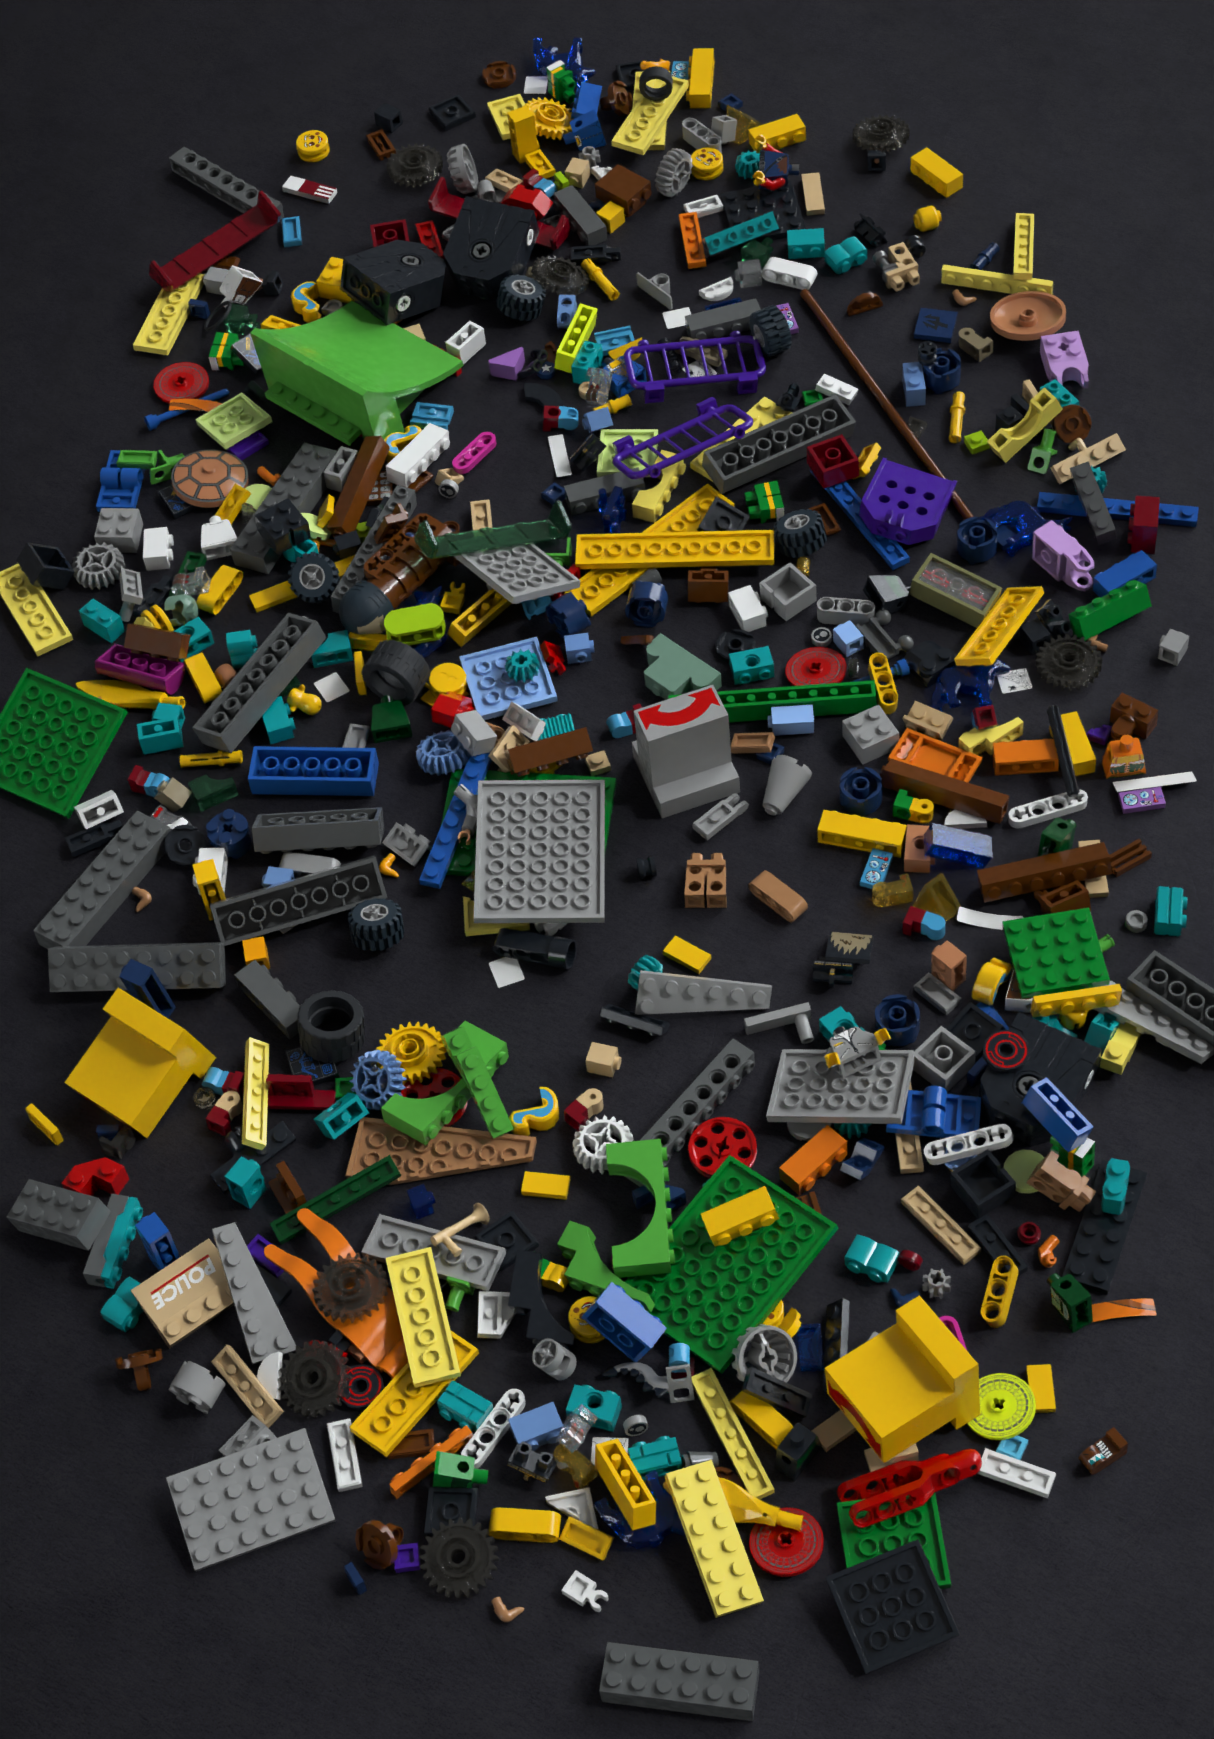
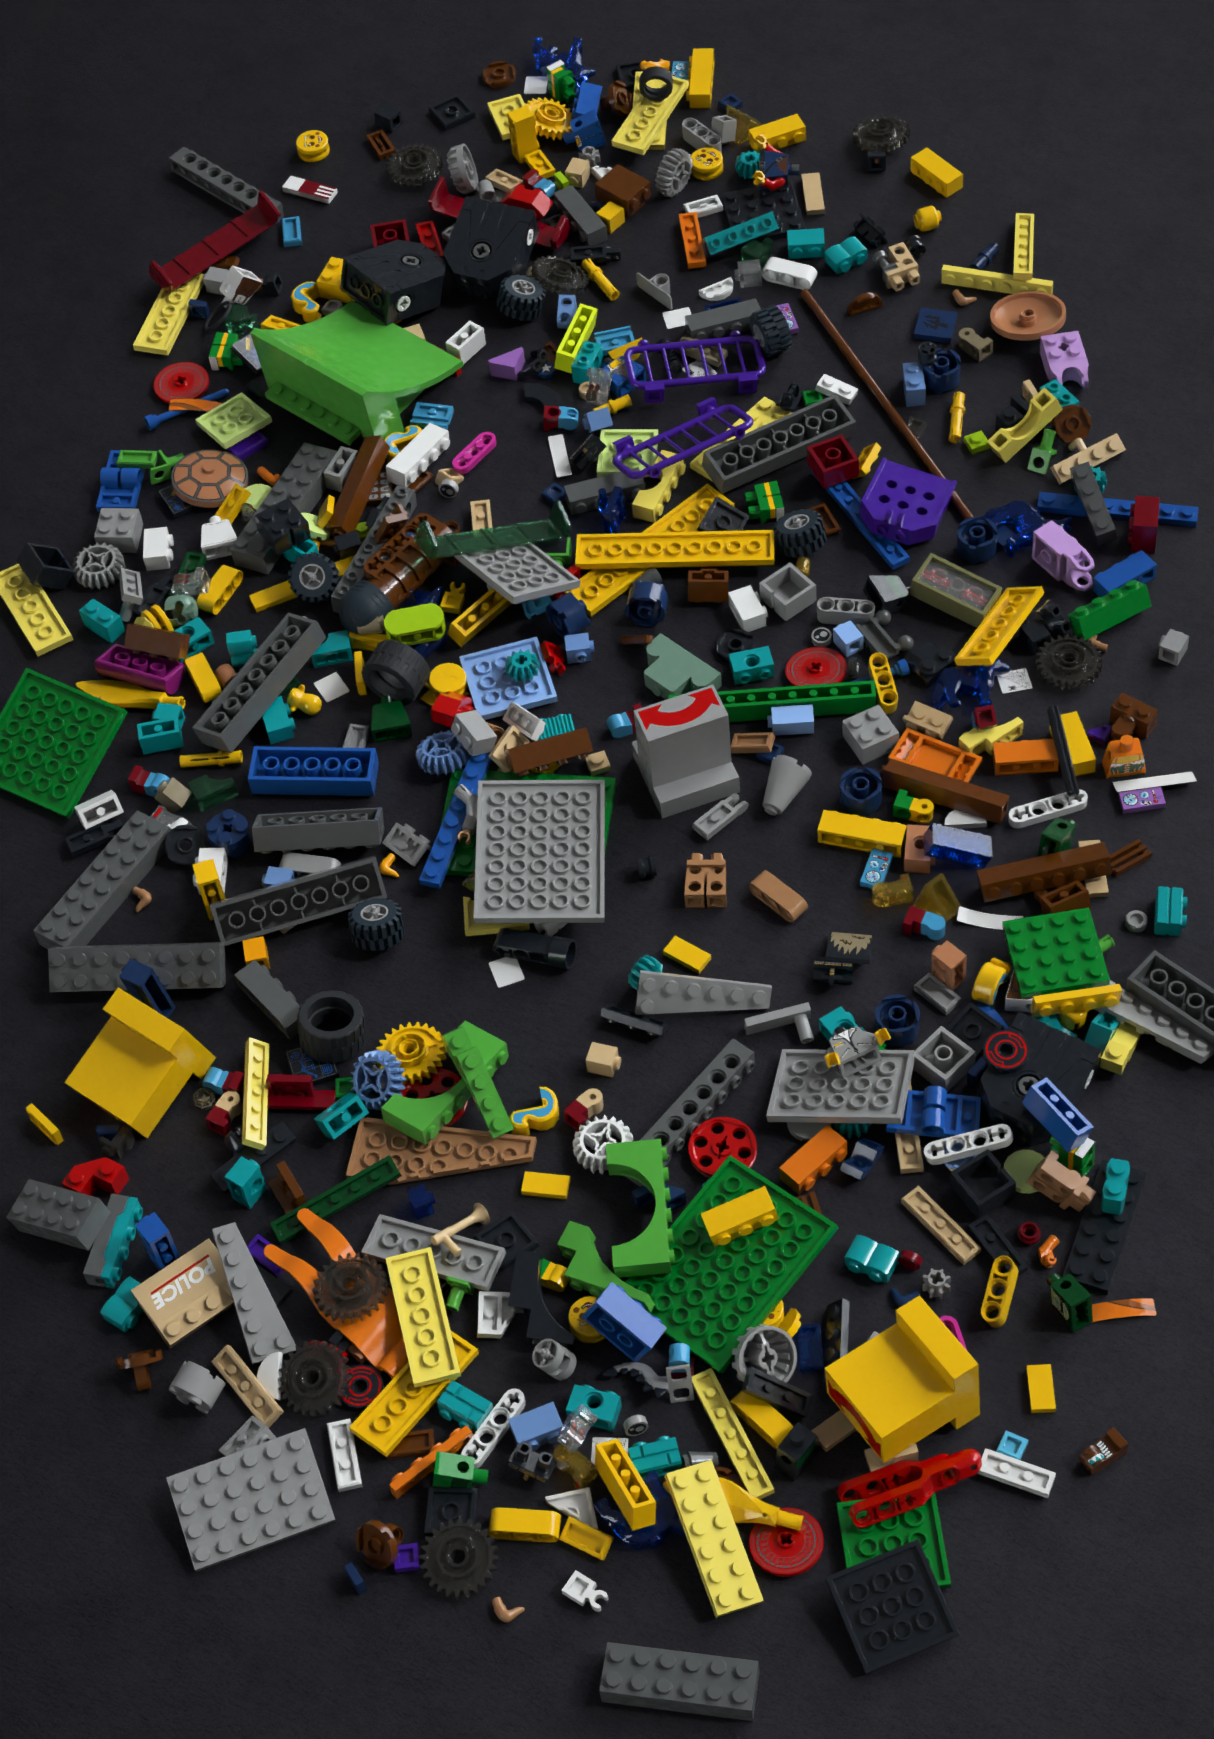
neon yellow piece [967,1373,1036,1440] -> none

